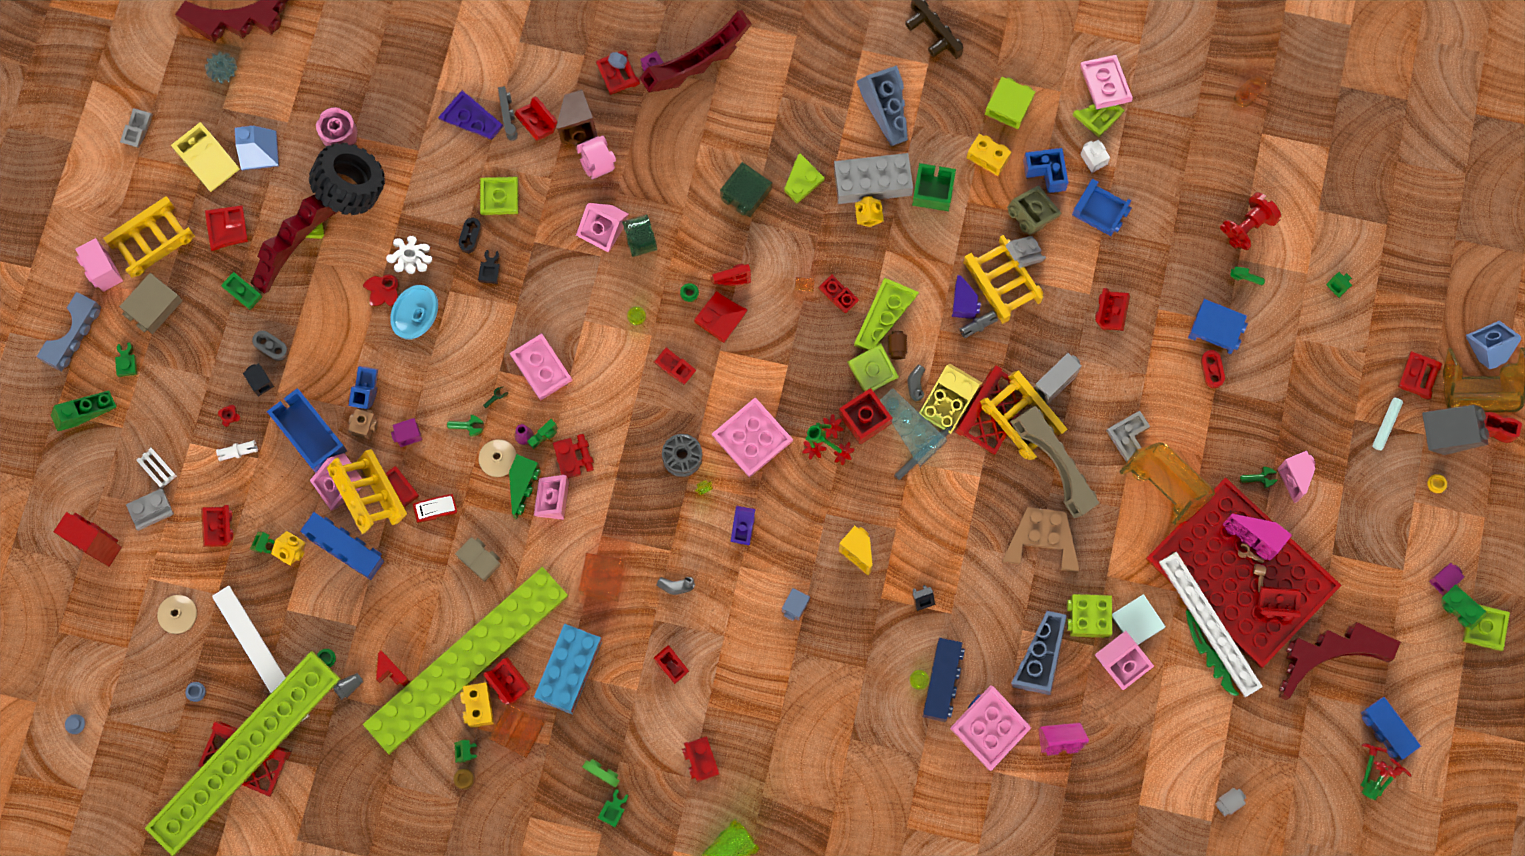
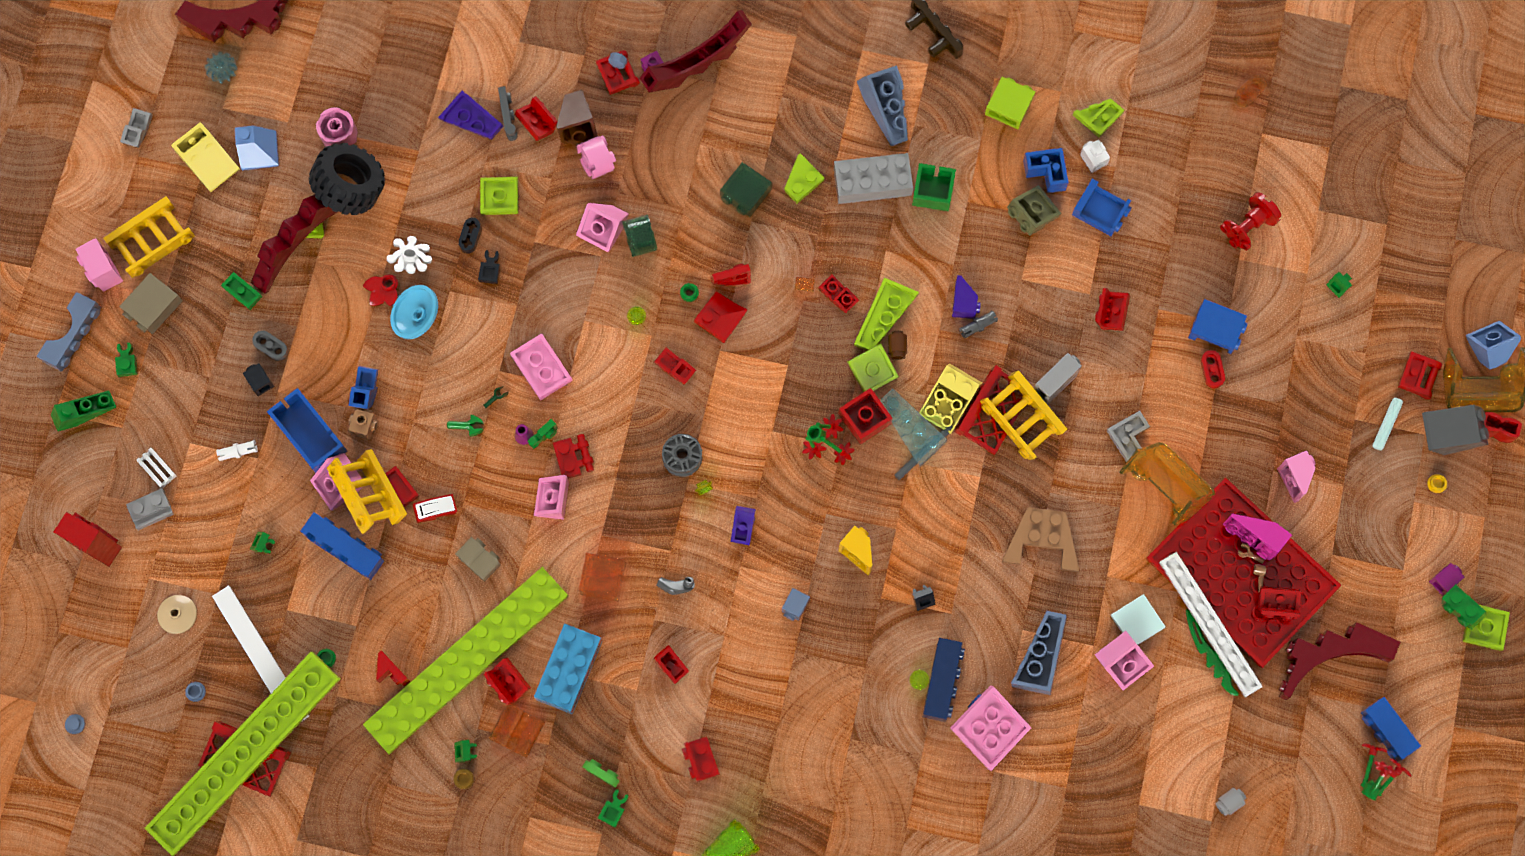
red bracket [201,505,233,547] -> none
red plate [205,205,248,251] -> none
red plate [218,405,240,427] -> none
yellow brick [271,531,306,566] -> none
dark grey cone [333,673,363,700] -> none
magenta brick [391,418,422,447] -> none
yellow brick [460,682,494,728] -> none
tan dish [479,440,517,477] -> none
green slope [509,454,541,519] -> none
bright pink plate [712,398,793,478] -> none
yellow brick [855,196,884,227] -> none
dark grey arm [907,364,925,401] -> none
yellow fence [963,235,1043,324] -> none
yellow brick [966,134,1011,176] -> none
light grey plate [1005,236,1046,268] -> none
dark tan arch [1011,406,1099,519] -> none
dark pink slope [1038,723,1089,756] -> none
lime brick [1067,594,1112,638] -> none
bright pink tile [1080,55,1133,109] -> none
green bar [1230,267,1265,285] -> none
green bar [1240,466,1278,489] -> none

